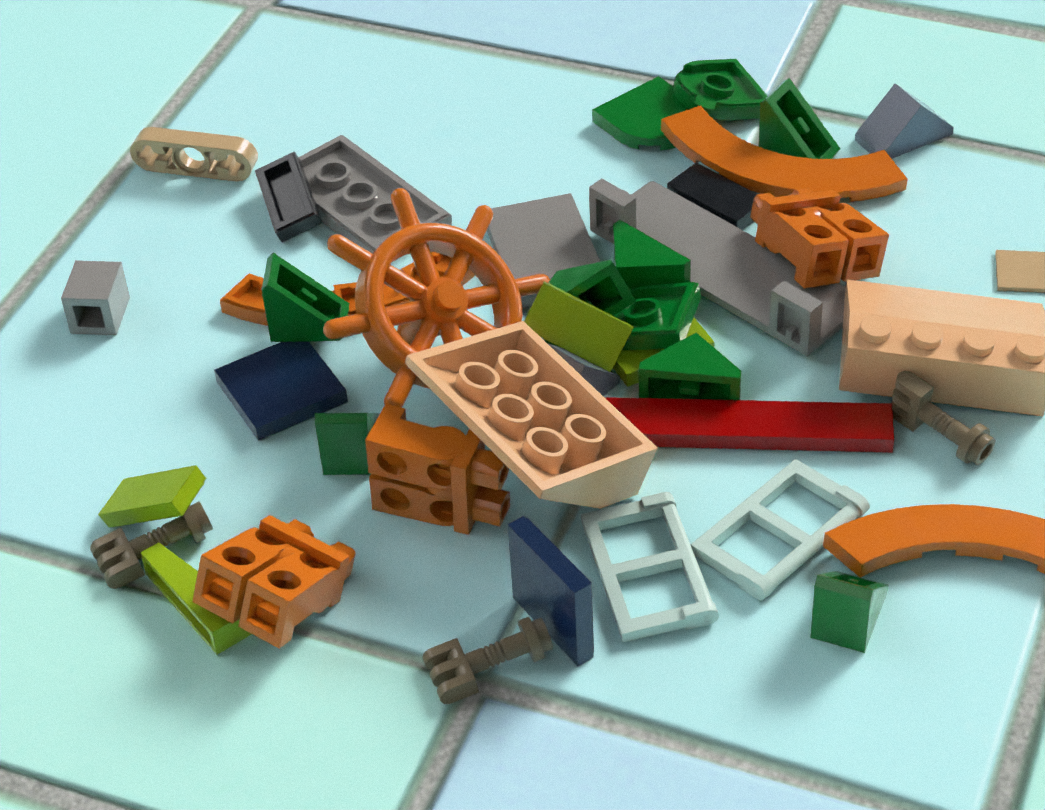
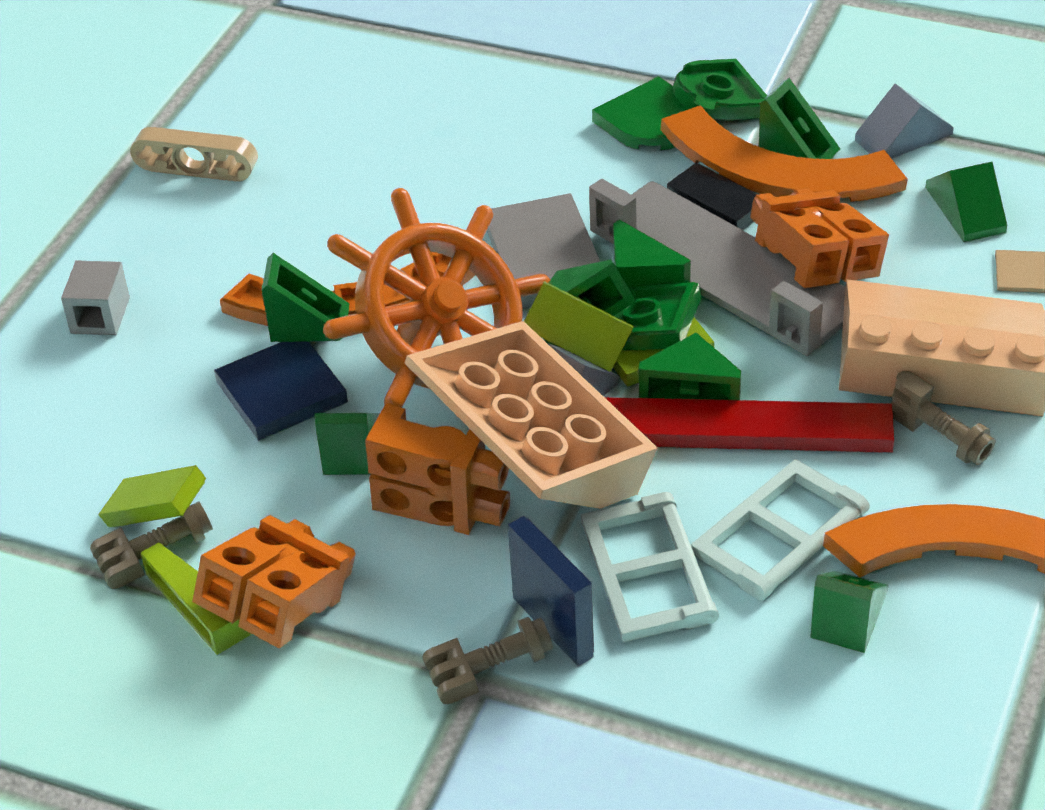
tile [255,151,323,242] -> none
light grey tile [299,135,453,253] -> none
none -> green slope [925,161,1008,242]

